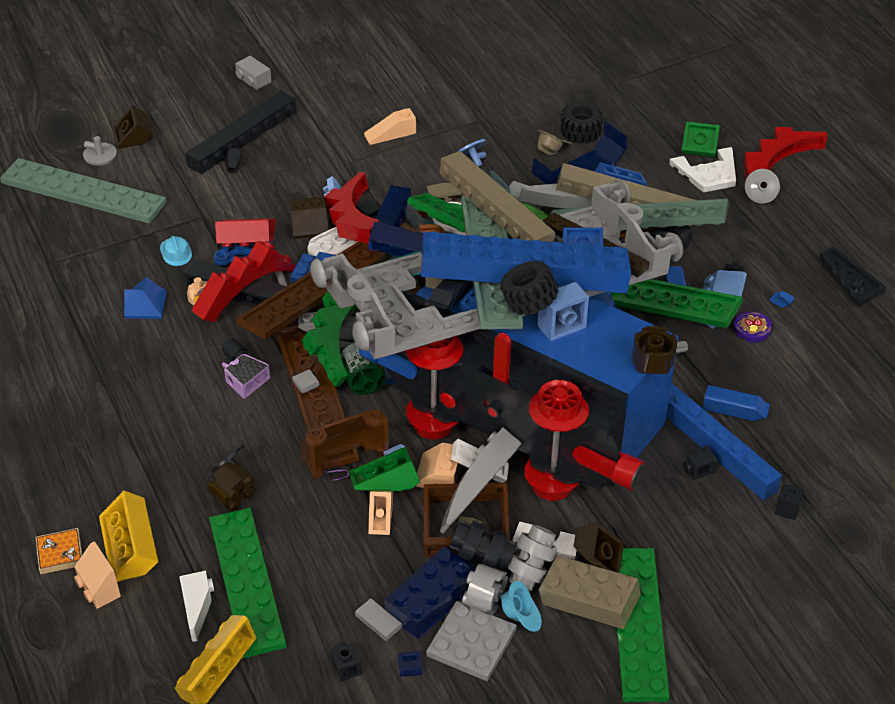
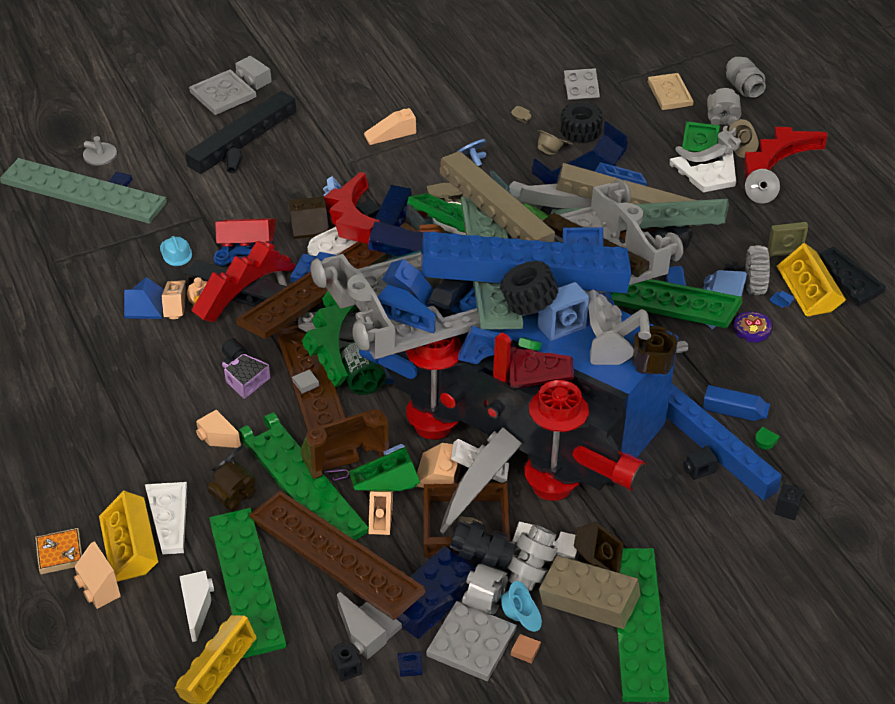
dark brown slope [112,105,153,149] -> none
none -> clear blue tile [108,171,132,187]
none -> white wing [145,482,187,554]
none -> light nougat slope [162,280,186,319]
none -> light grey plate [189,69,256,115]
none -> light nougat slope [196,410,241,448]
none -> green hinge [237,412,369,540]
none -> reddish brown plate [249,491,426,620]
none -> light grey slope [337,592,387,660]
none -> blue slope [378,284,436,334]
none -> blue slope [382,259,434,307]
none -> blue tile [458,326,512,364]
none -> dark tan piece [510,106,532,123]
none -> dark red wing [510,346,574,389]
none -> nougat tile [511,634,541,664]
none -> green tile [518,336,542,351]
none -> light grey hinge [564,68,600,100]
none -> light grey plate [587,289,651,365]
none -> tan tile [647,73,694,110]
none -> light grey piece [676,126,741,162]
none -> light grey brick [707,88,741,126]
none -> light grey piece [726,56,766,98]
none -> dark tan piece [729,119,759,158]
none -> light grey gear [745,245,770,295]
none -> green tile [755,427,780,449]
none -> olive tile [767,222,808,257]
none -> yellow slope [777,243,846,316]

